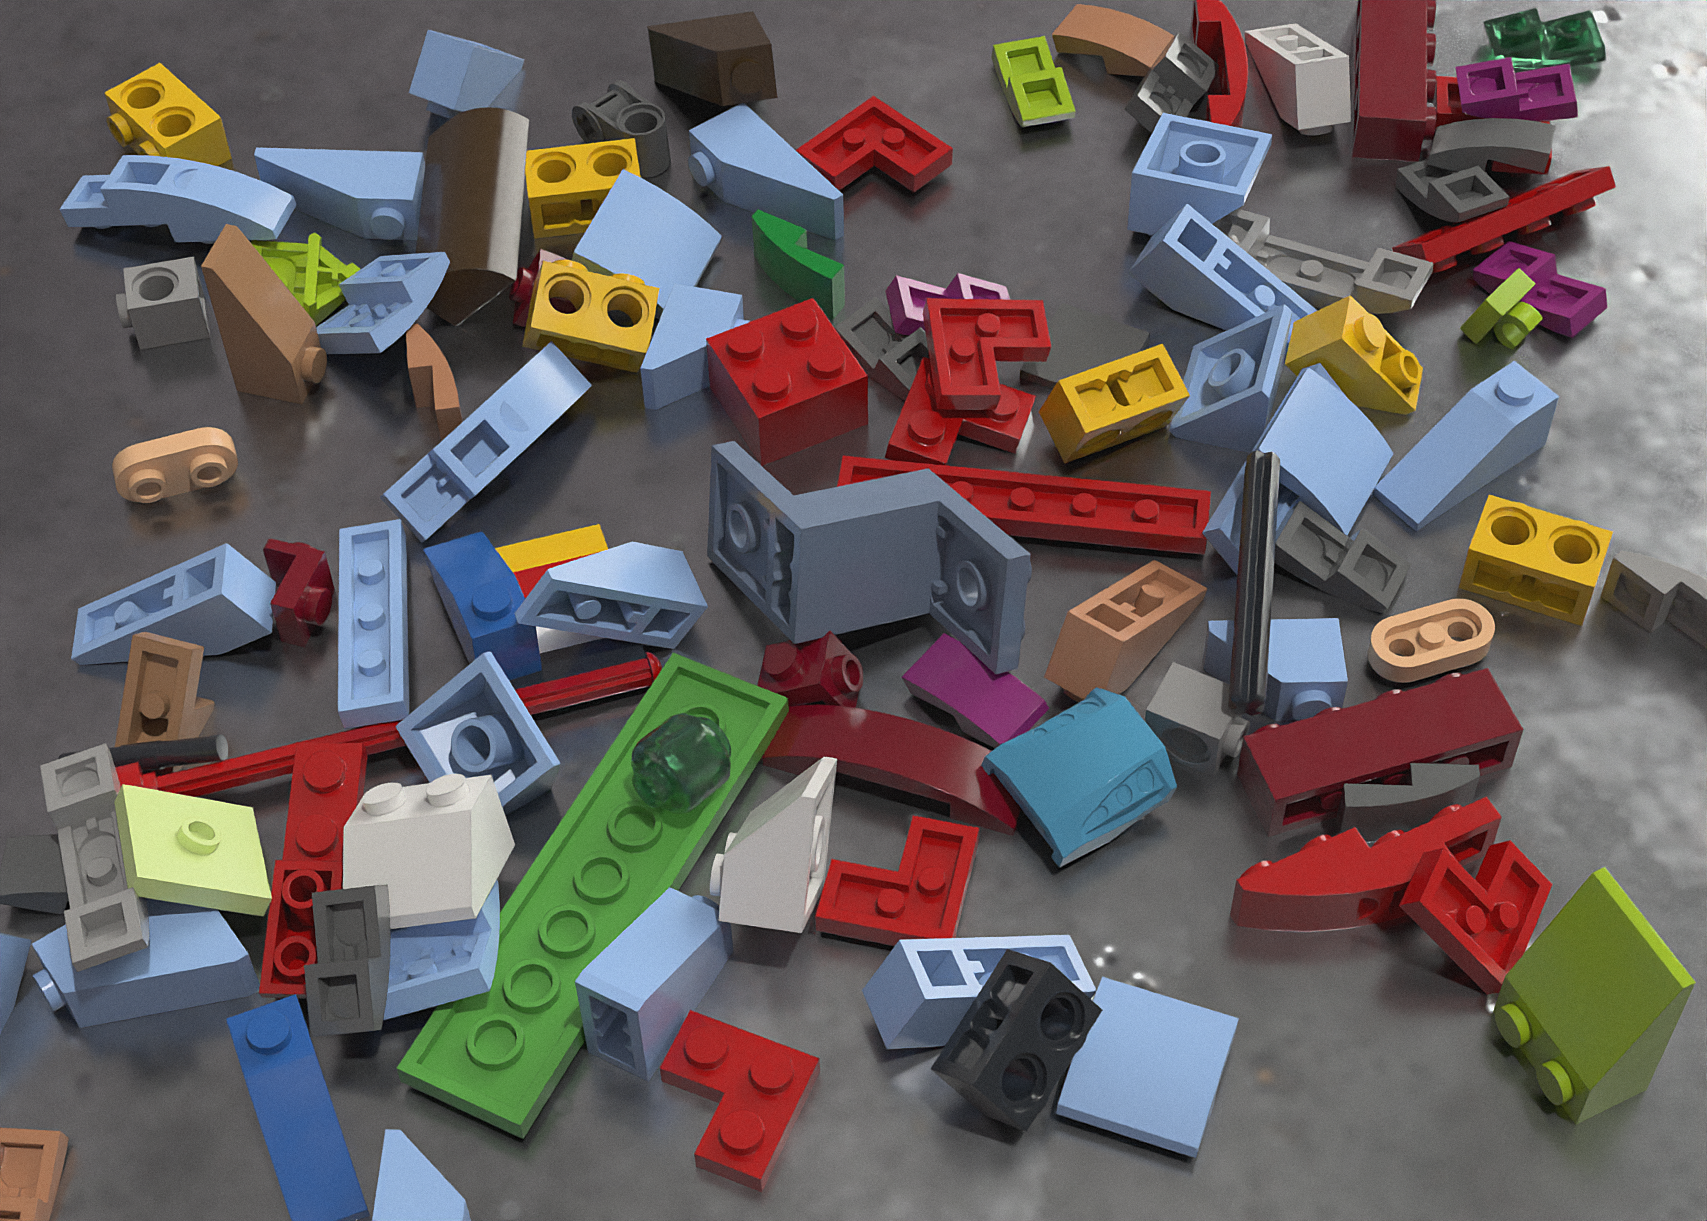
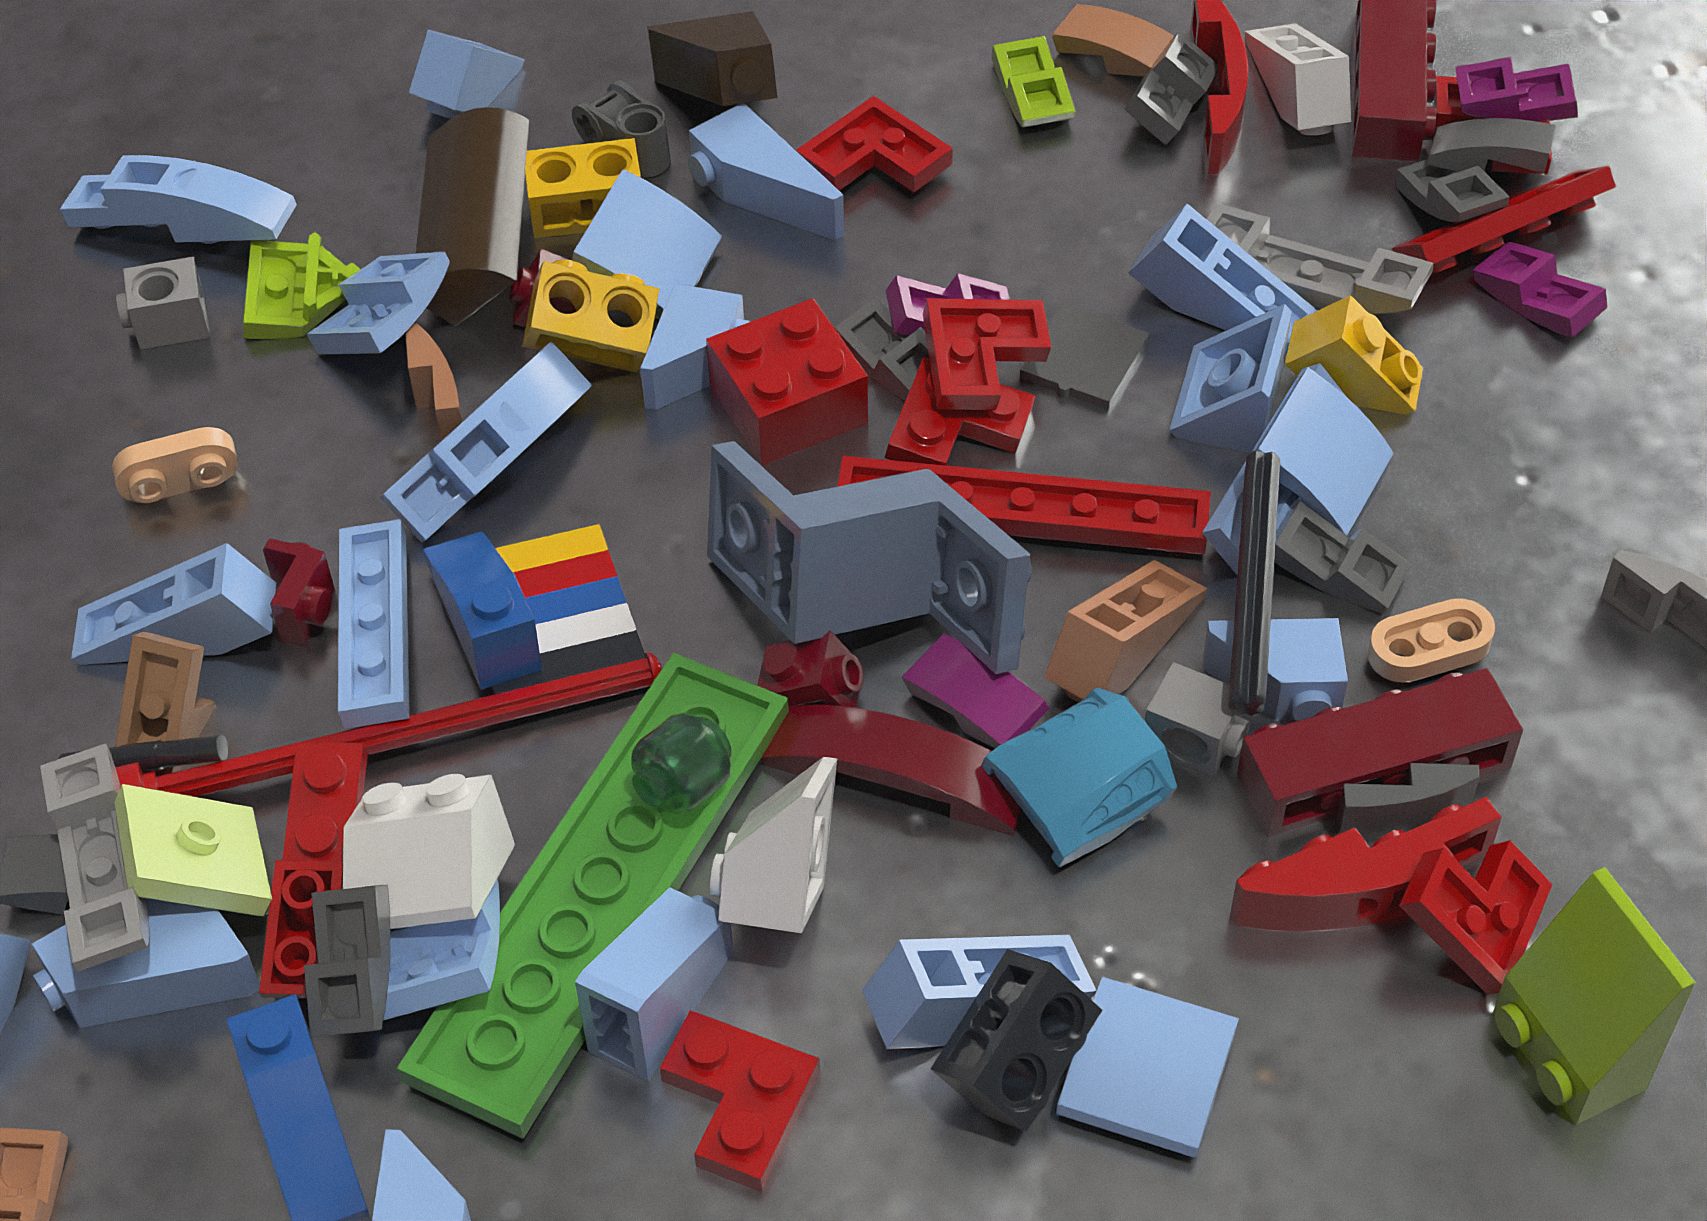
yellow brick [104,63,232,166] -> none
medium nougat slope [201,224,327,404] -> none
light blue slope [254,147,425,241] -> none
light blue slope [395,651,561,816] -> none
light blue slope [514,541,708,649] -> none
green slope [752,209,845,320] -> none
red plate [815,815,979,946] -> none
yellow brick [1038,344,1190,463] -> none
light blue slope [1127,113,1272,237] -> none
light blue slope [1373,361,1559,532] -> none
lime tile [1459,268,1542,350] -> none
yellow brick [1459,495,1613,626] -> none
clear green slope [1483,8,1606,69] -> none

